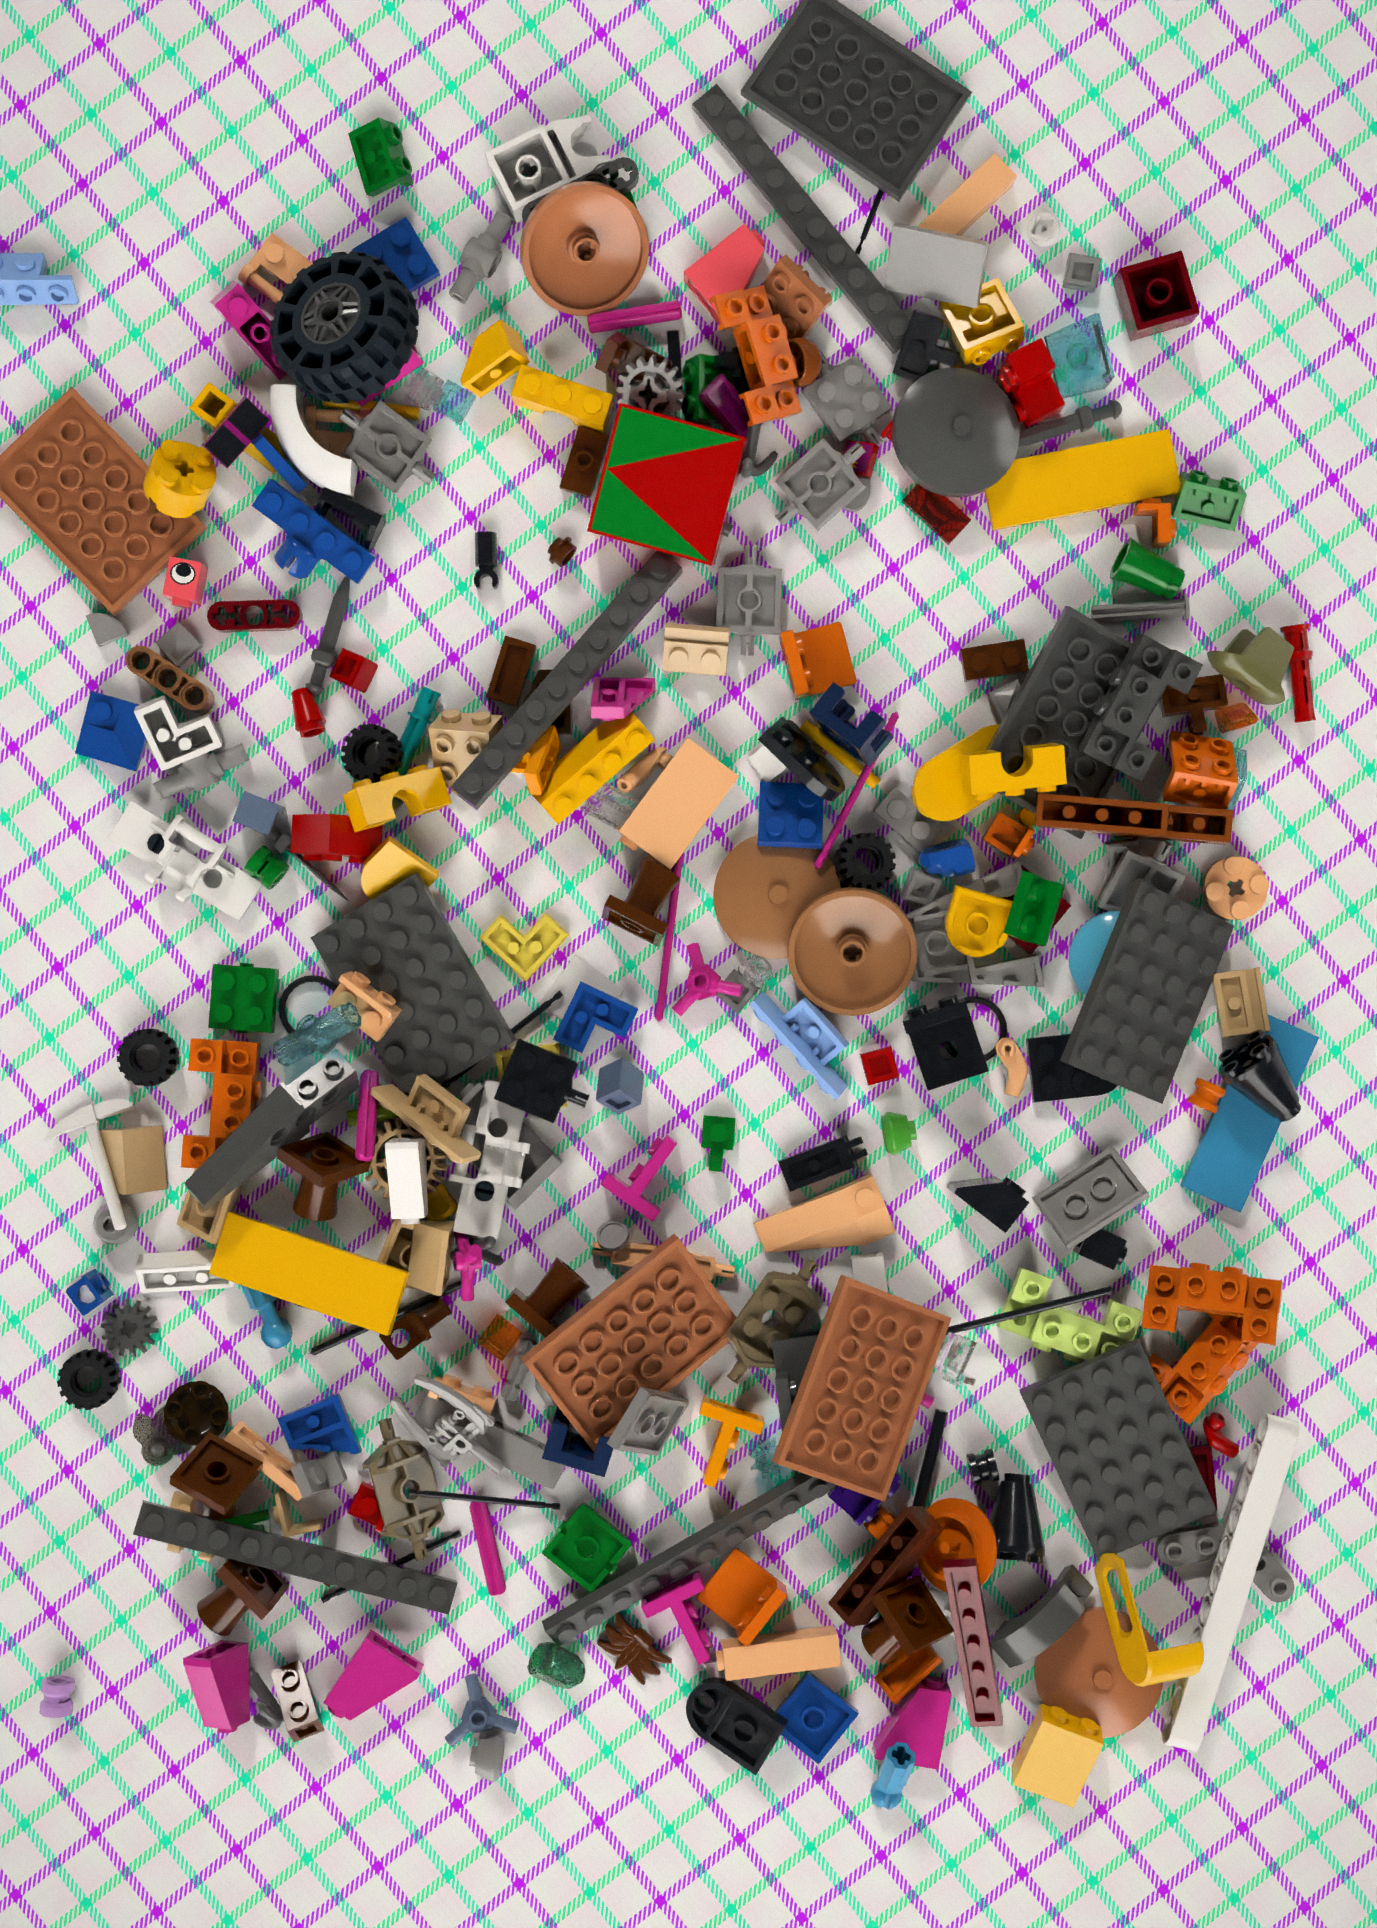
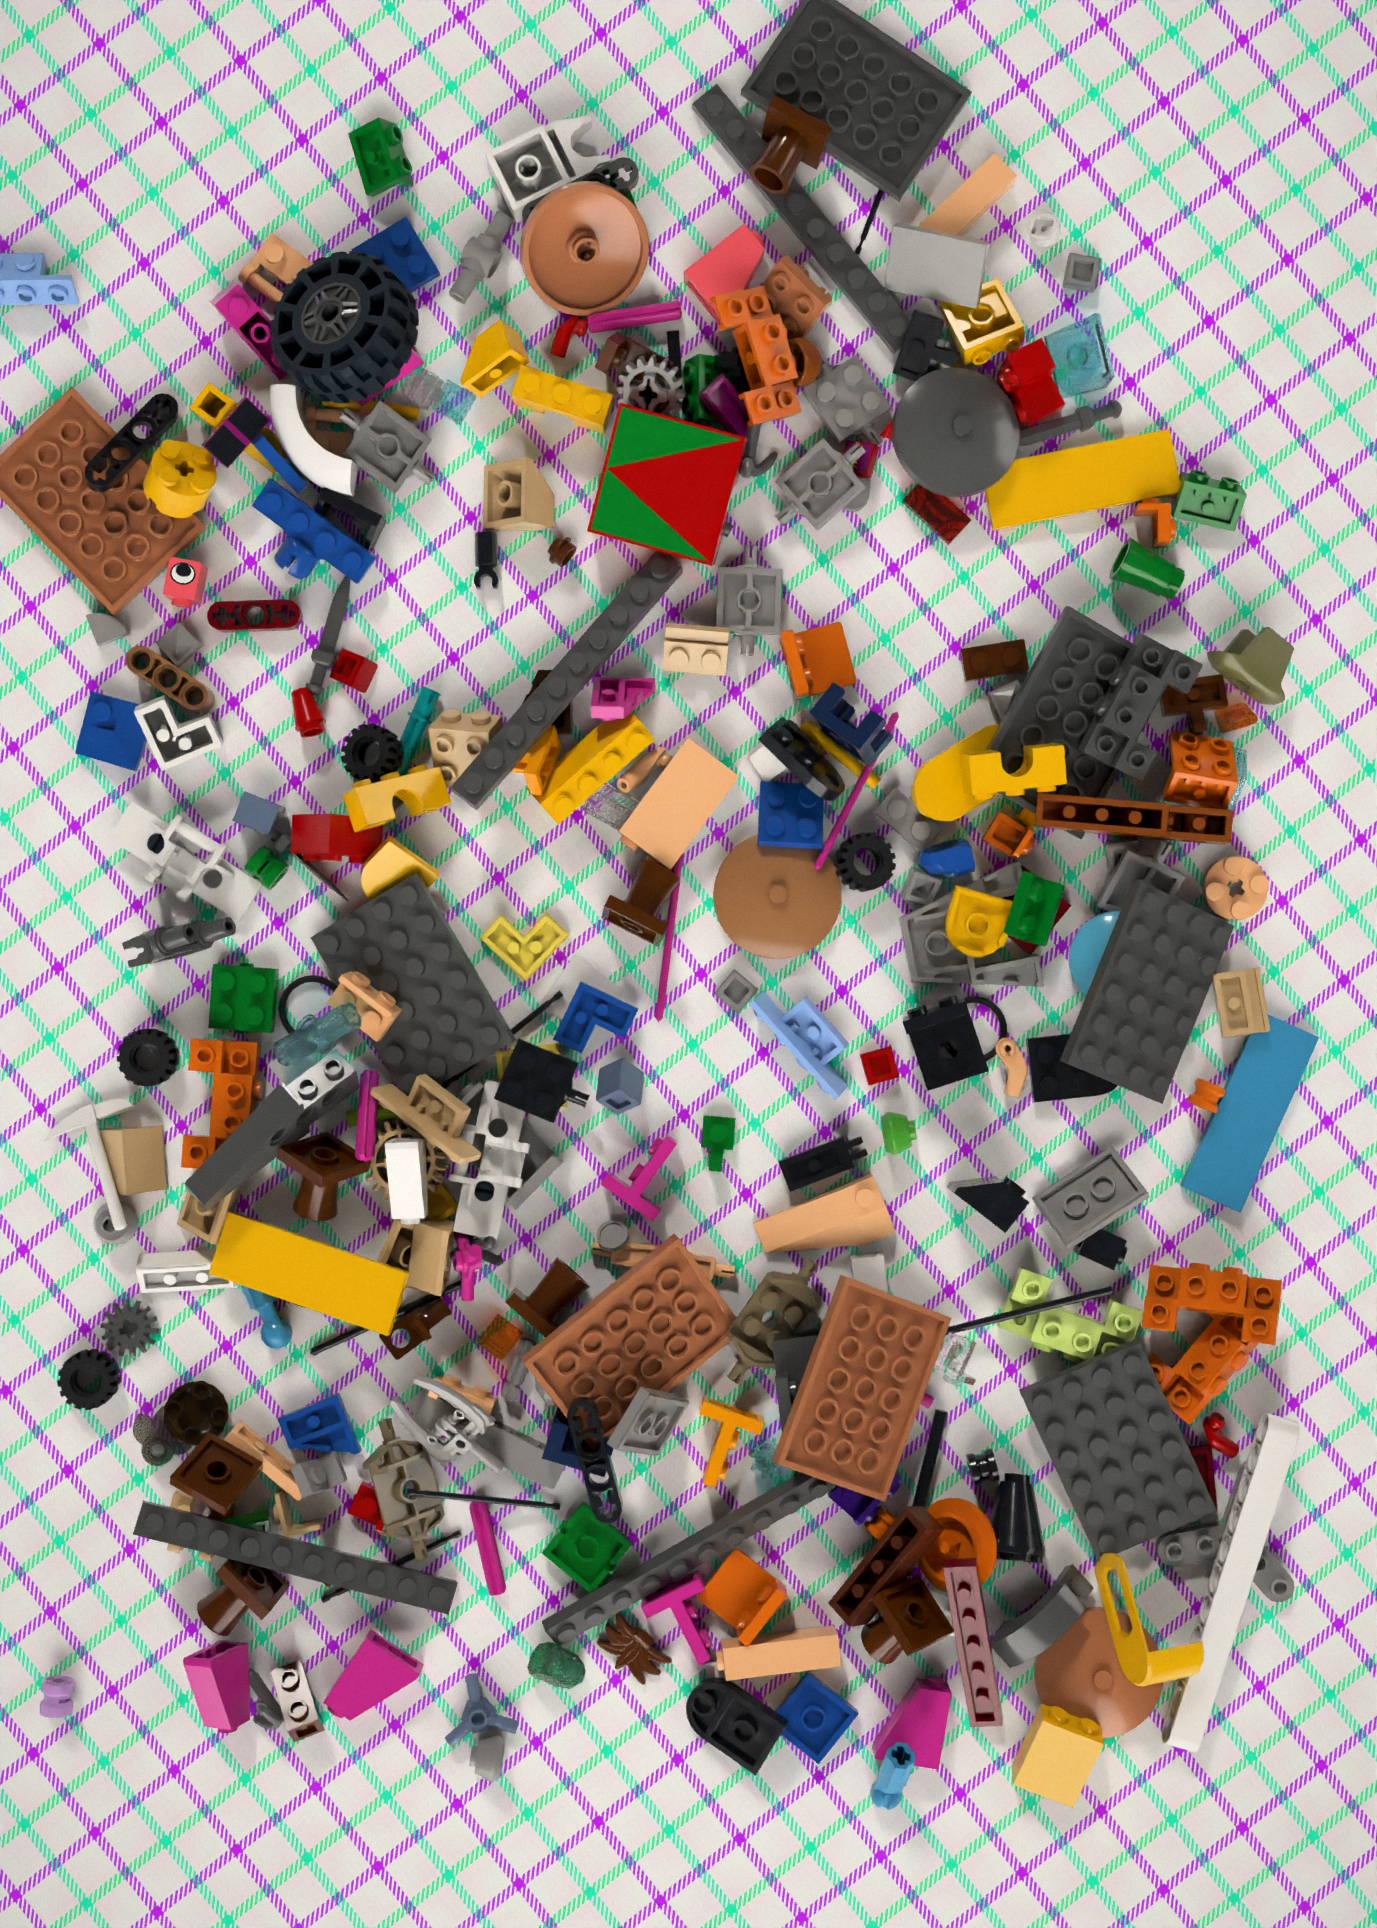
blue bracket [66,1269,114,1315] -> none
light grey pin [153,743,249,800] -> none
reddish brown tile [486,635,536,707] -> none
reddish brown plate [559,426,610,499] -> none
dark pink piece [672,943,743,1016] -> none
clear plate [738,955,773,989] -> none
medium nougat dish [788,887,918,1016] -> none
orange tile [874,1645,943,1705] -> none
light grey axle [1091,594,1190,623] -> none
dark red brick [1112,251,1200,341] -> none
black cone [1218,1030,1301,1122] -> none
red pin [1280,623,1316,723] -> none
none -> black beam [84,393,178,493]
none -> dark grey connector [122,917,236,968]
none -> tan slope [483,457,555,531]
none -> red arm [550,315,588,358]
none -> black beam [567,1397,623,1523]
none -> reddish brown plant [749,96,832,195]

